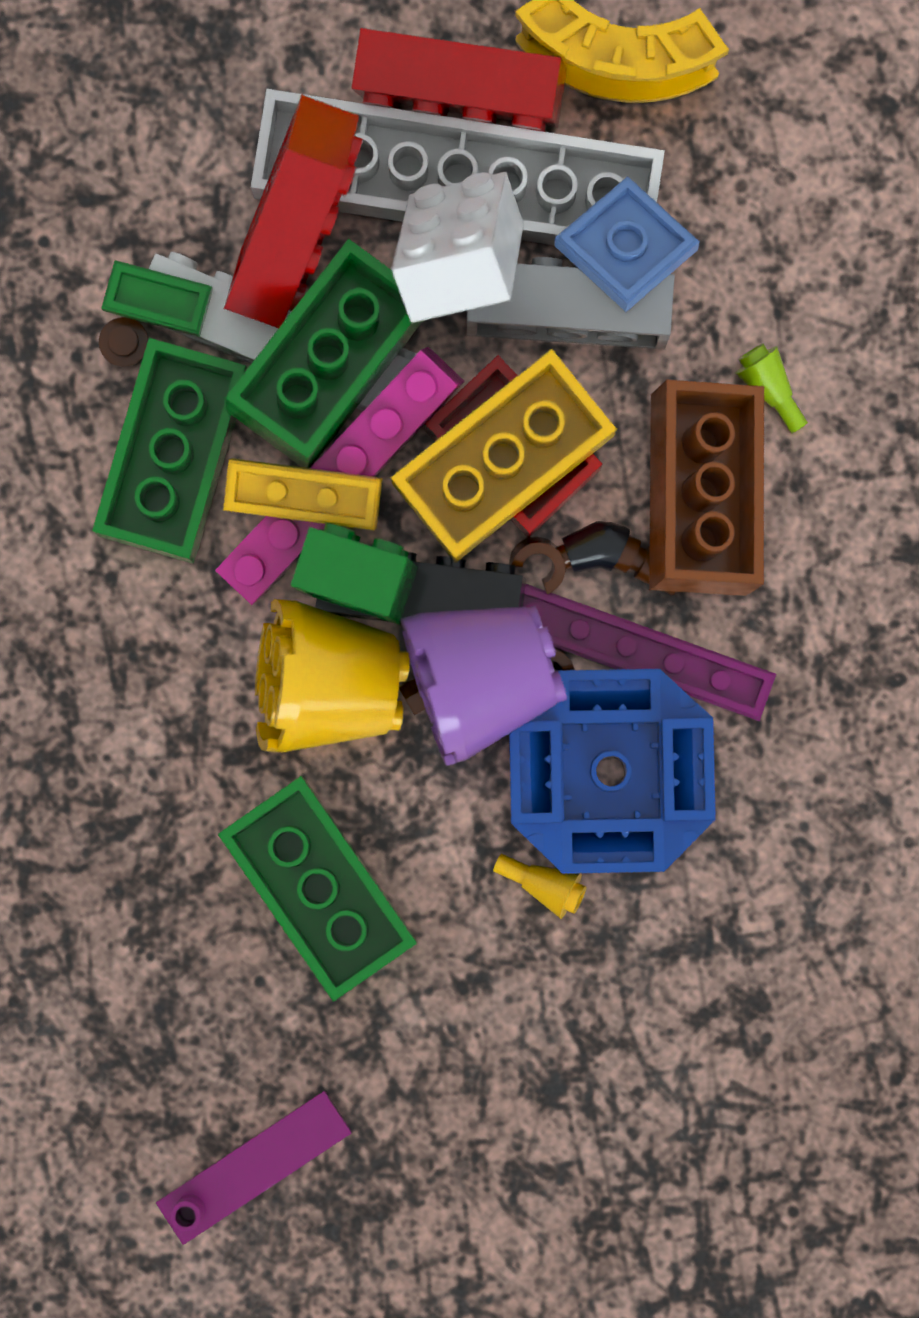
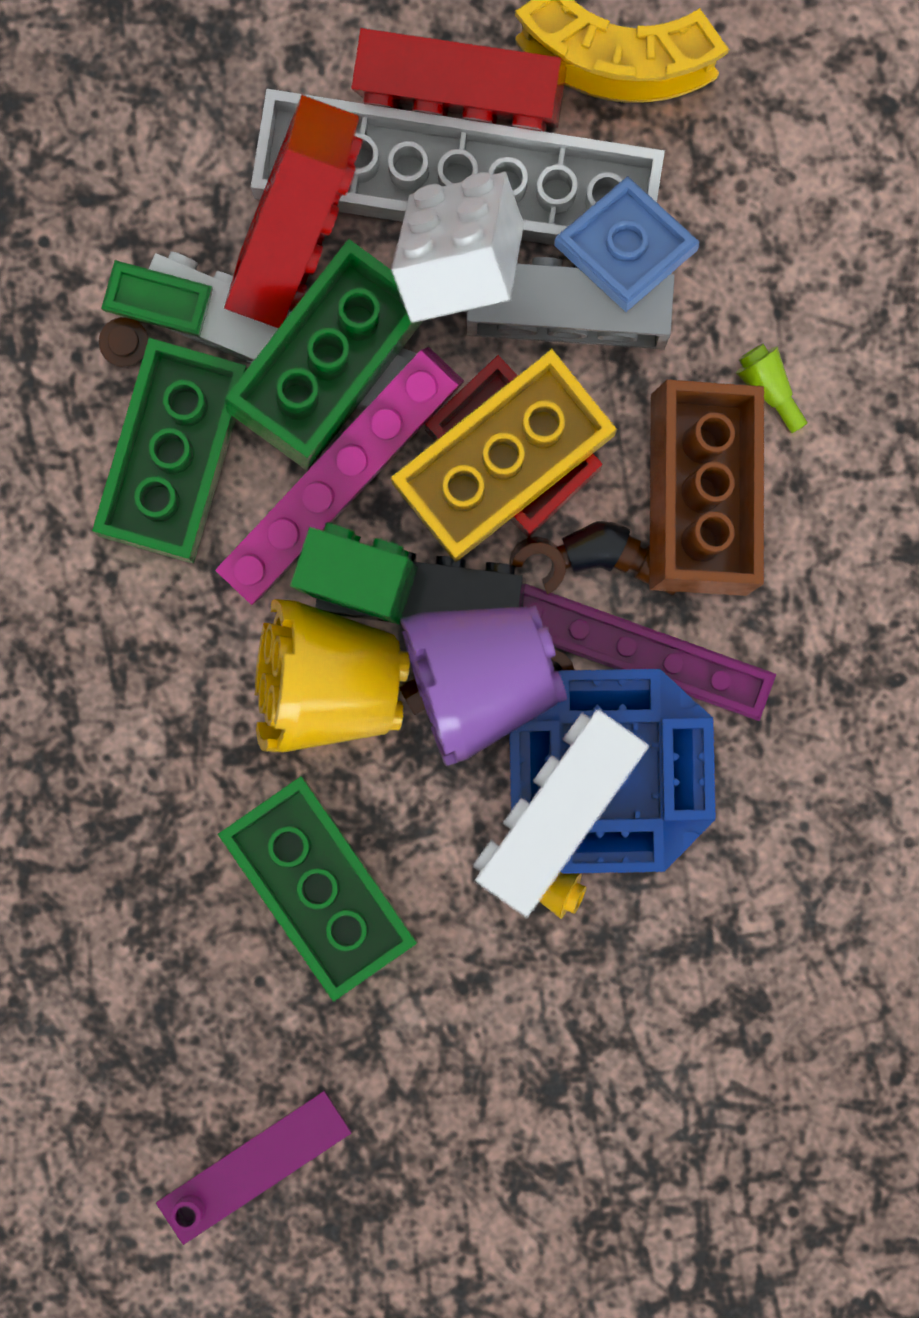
yellow tile [223,458,382,530] -> none
none -> white brick [473,709,649,917]

